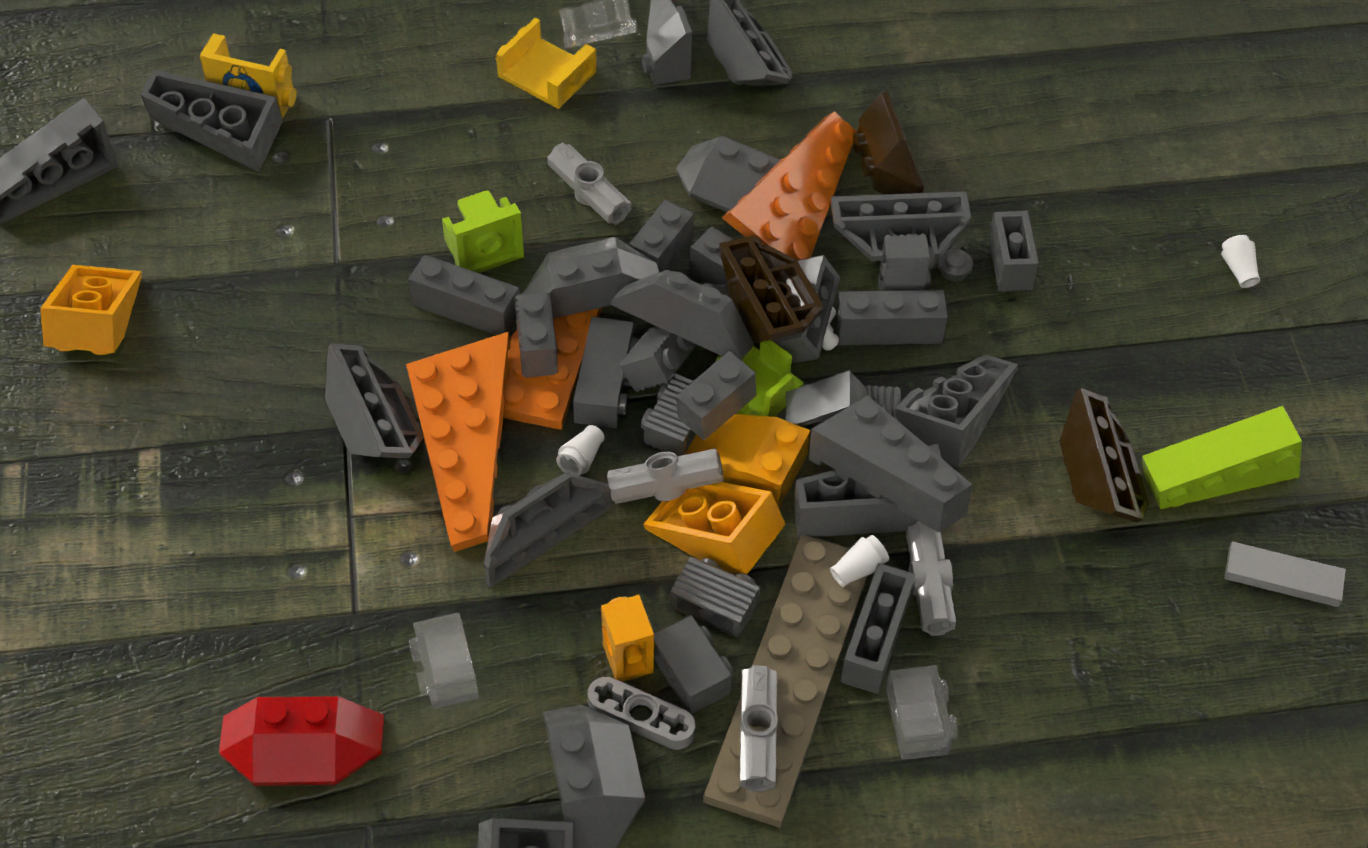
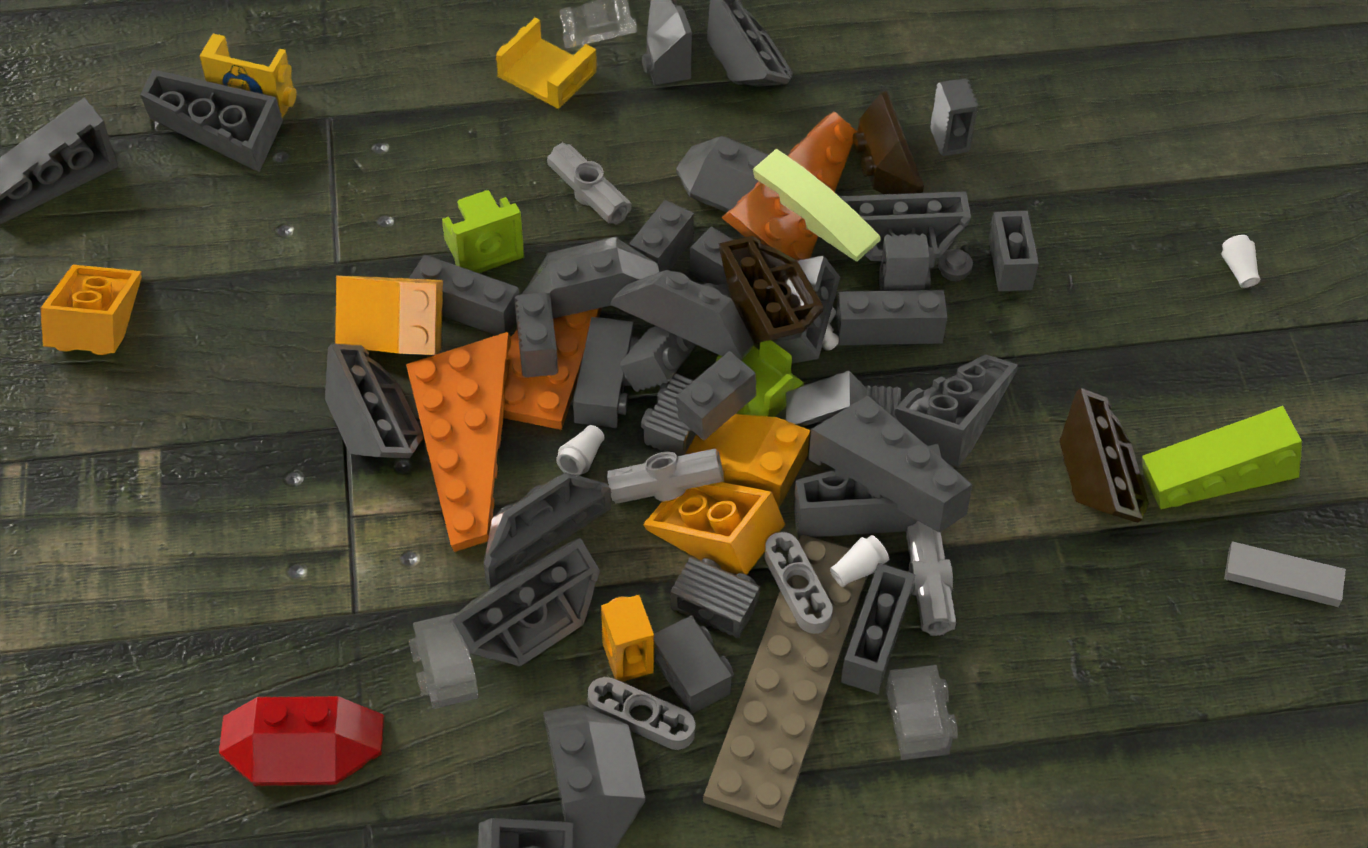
light grey piece [739,665,778,792] -> none
none -> light orange slope [335,276,443,355]
none -> dark grey wedge [450,538,600,666]
none -> yellowish green slope [753,148,881,262]
none -> light grey beam [764,532,833,634]
none -> dark grey brick [930,78,979,156]

